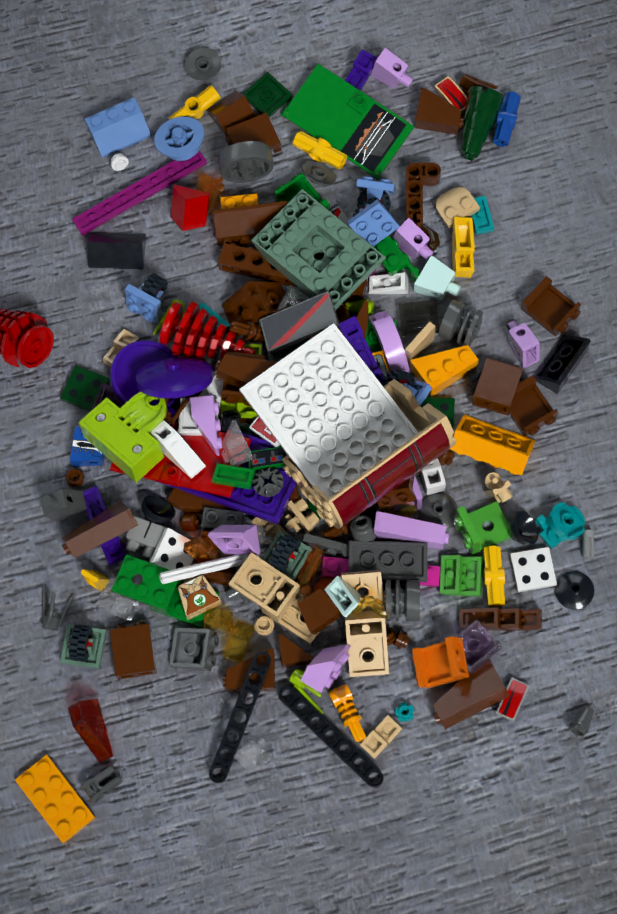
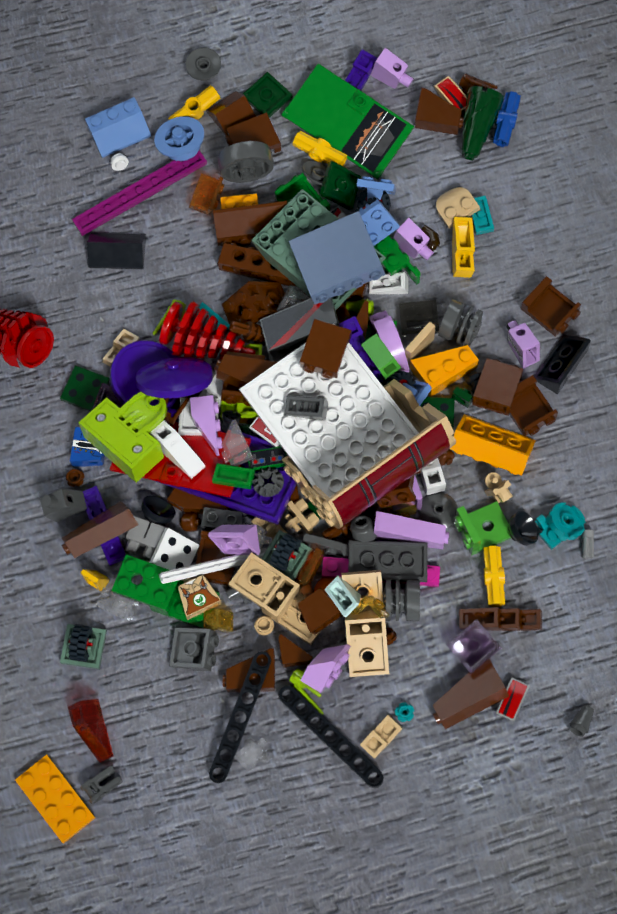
dark grey plant [41,585,75,631] -> none
reddish brown panel [110,622,157,680] -> none
medium blue plate [125,273,168,324] -> none
red slope [171,185,210,231] -> none
clear orange slope [184,537,221,563] -> none
clear yellow slope [223,620,256,663] -> none
light orange piece [328,684,366,742] -> none
reddish brown plate [393,631,410,650] -> none
reddish brown beam [406,163,441,229] -> none
orange panel [412,636,469,688] -> none
light aqua torso [414,256,461,300] -> none
bright green slope [440,555,483,597] -> none
white tile [510,547,557,592] -> none
black dish [555,571,594,610] -> none
none -> dark grey slope [284,396,328,420]
none -> sand blue panel [289,211,385,304]
none -> reddish brown panel [300,319,352,379]
none -> dark green tile [319,161,361,210]
none -> bright green brick [361,333,401,379]
none -> dark green plate [452,387,473,408]

